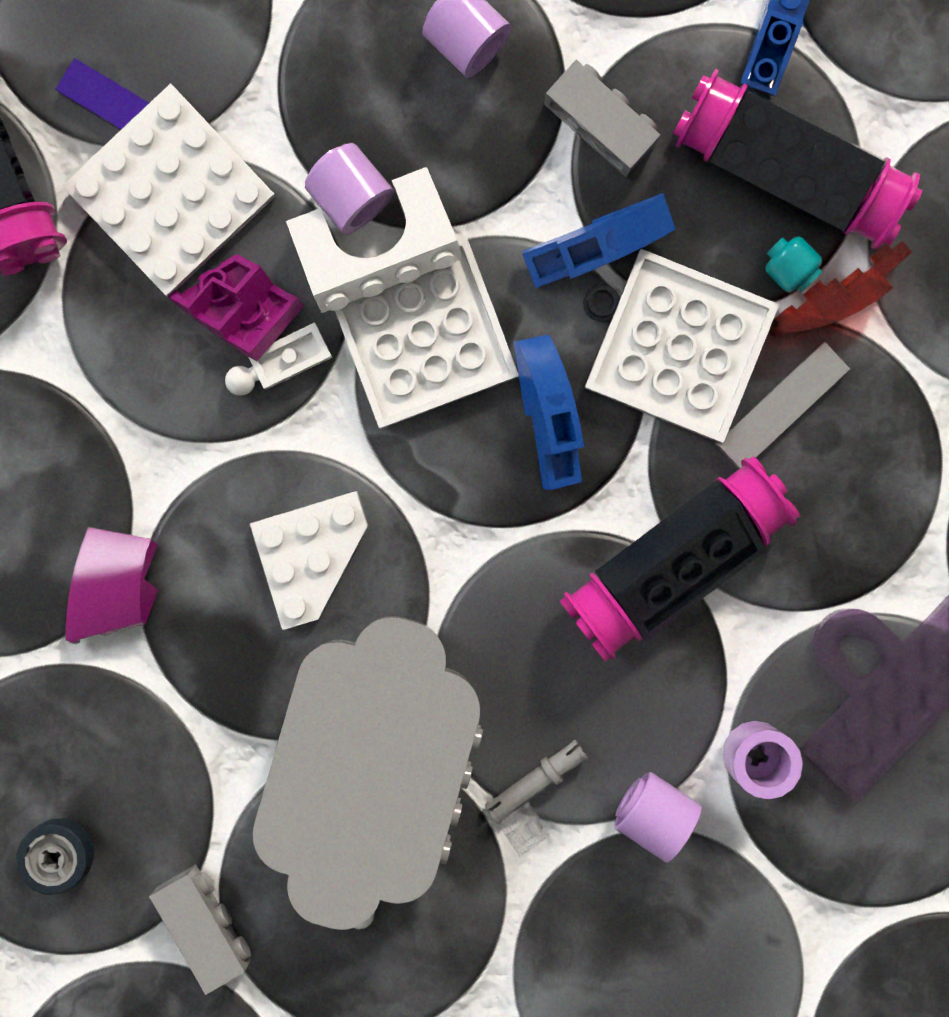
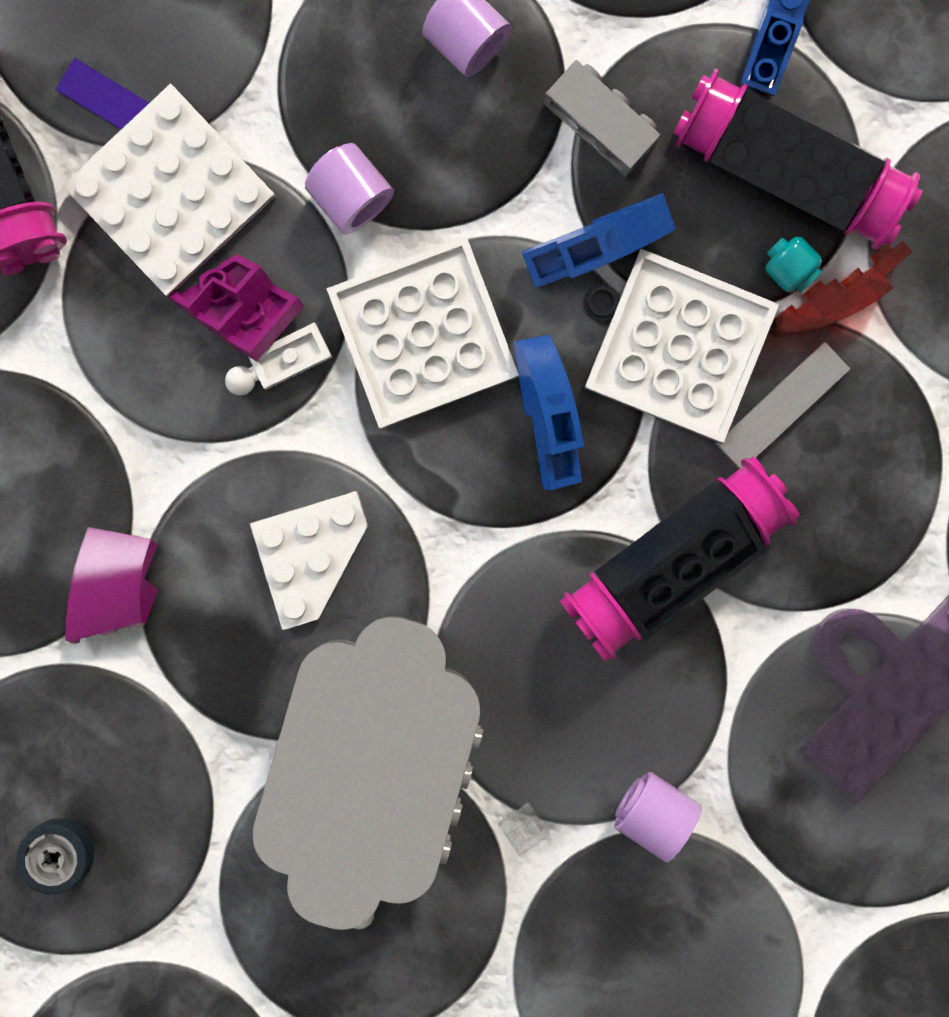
light grey brick [149,864,251,995] -> none
white arch [286,167,462,313] -> none
light grey pin [485,739,589,824] -> none
lavender piece [722,721,803,799] -> none

